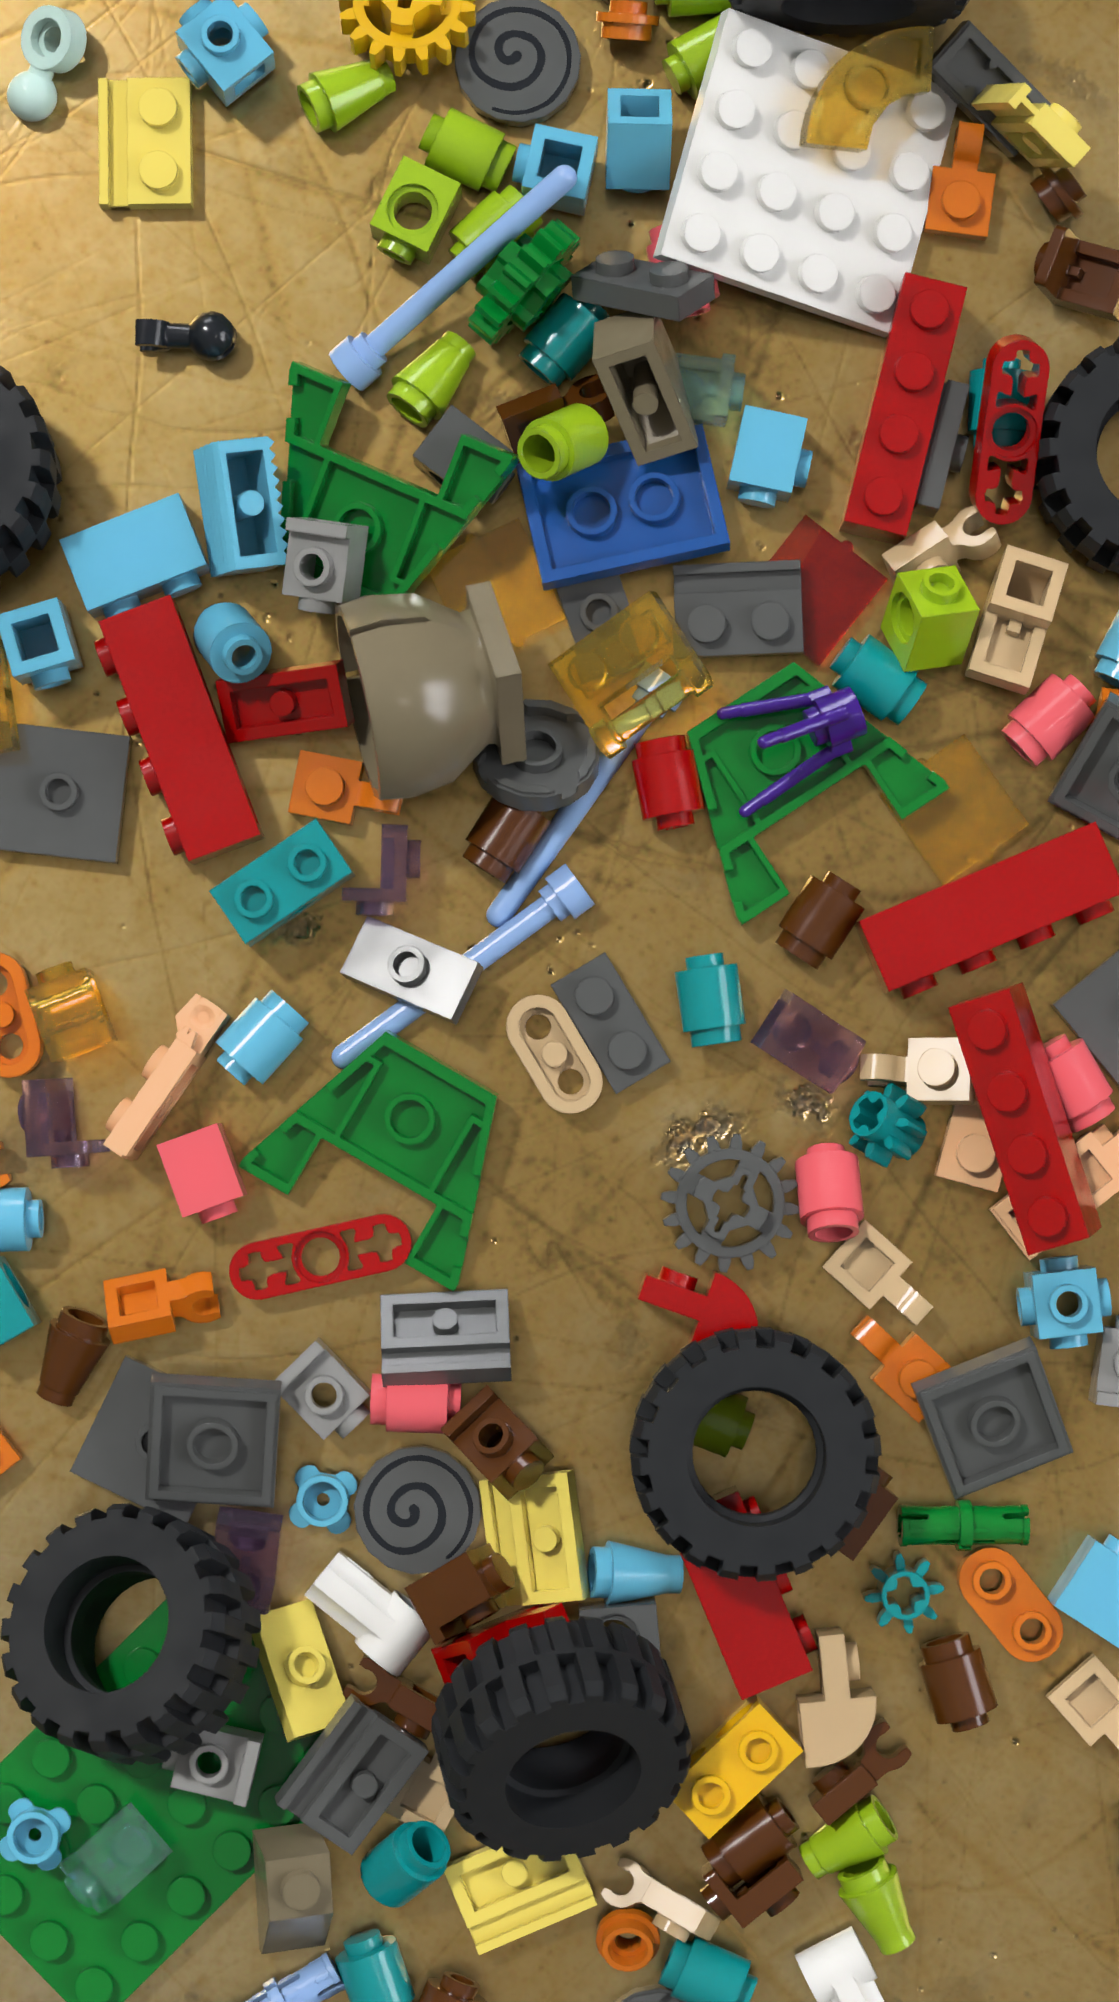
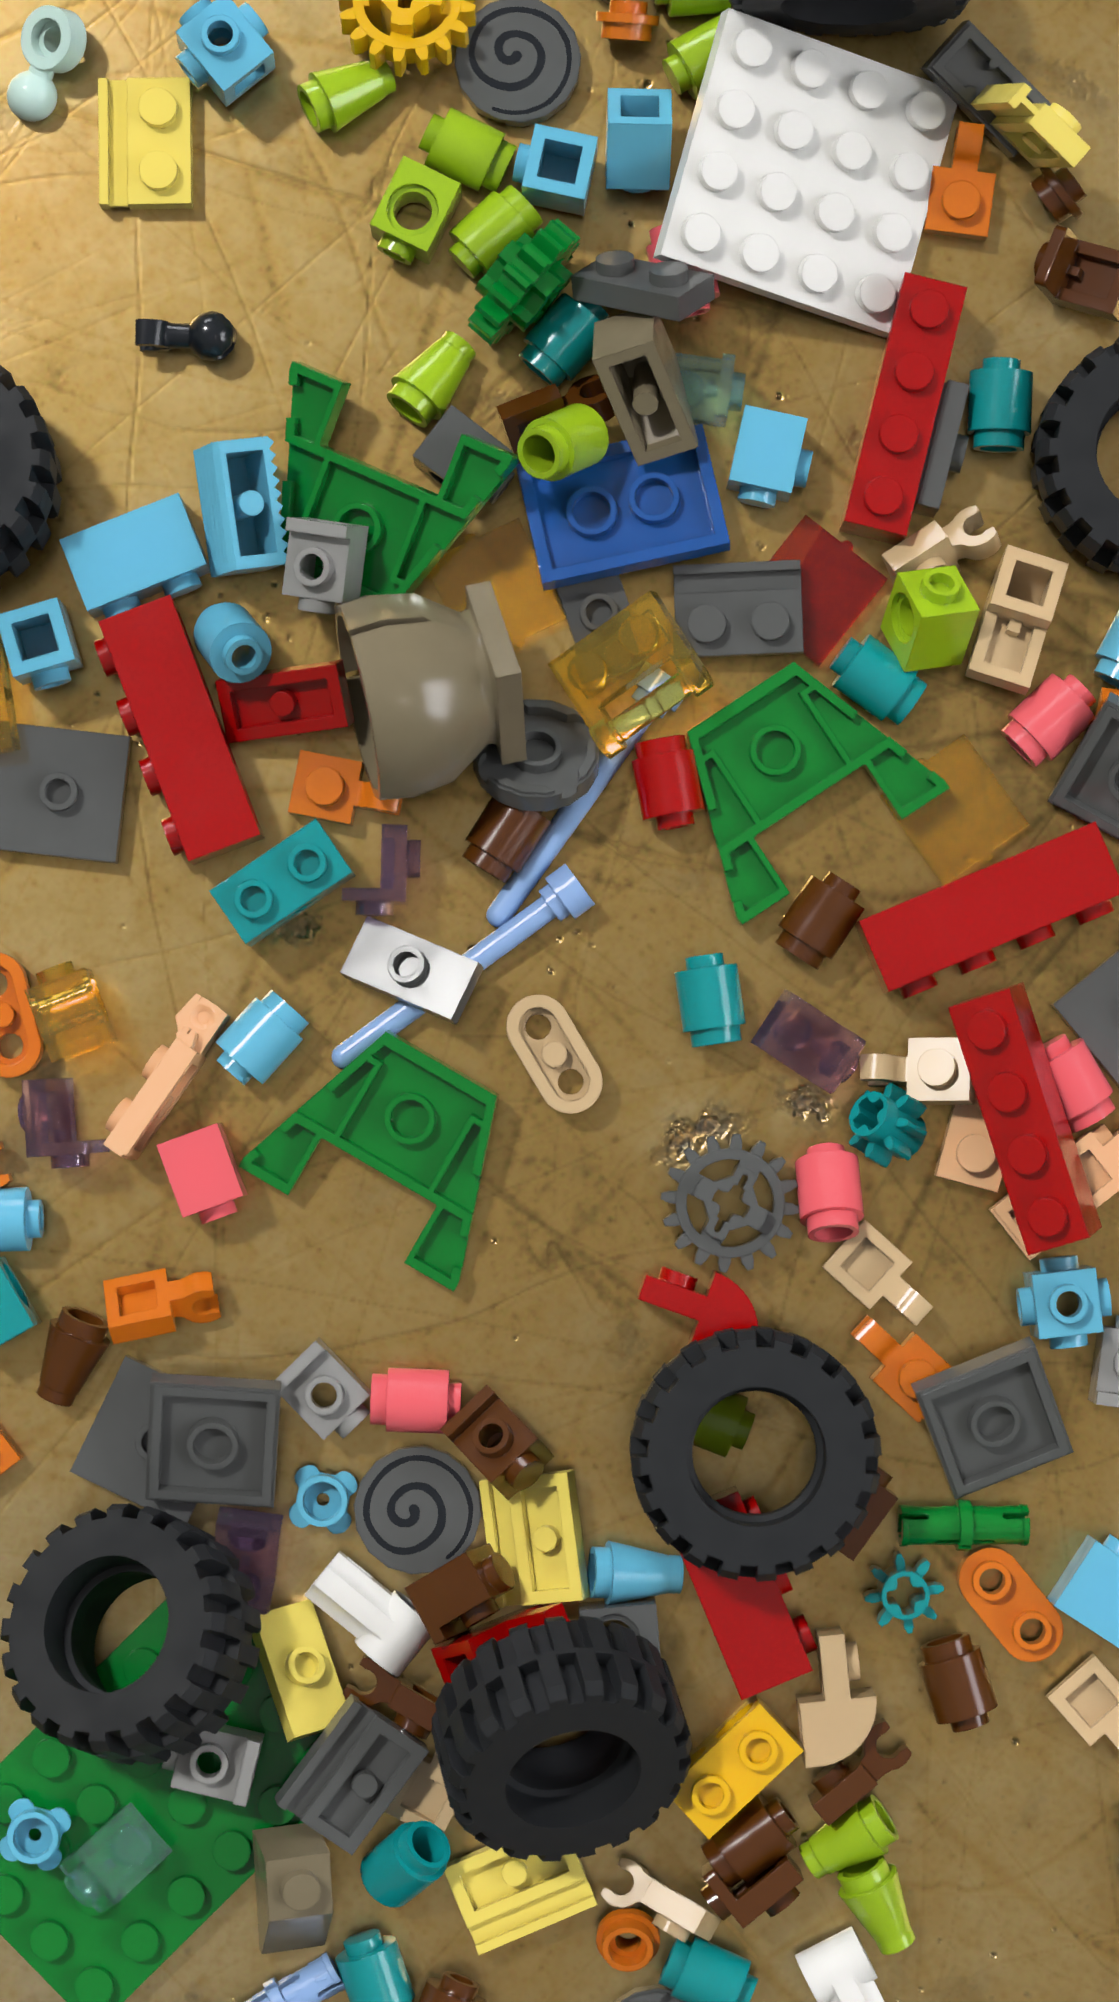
red beam [229,1213,412,1300] -> none
light blue piece [329,165,577,391] -> none
plate [380,1289,512,1387] -> none
dark grey plate [550,952,671,1094] -> none
dark purple plant [717,685,867,818] -> none
clear yellow tile [799,26,934,153] -> none
red beam [969,334,1050,525] -> none

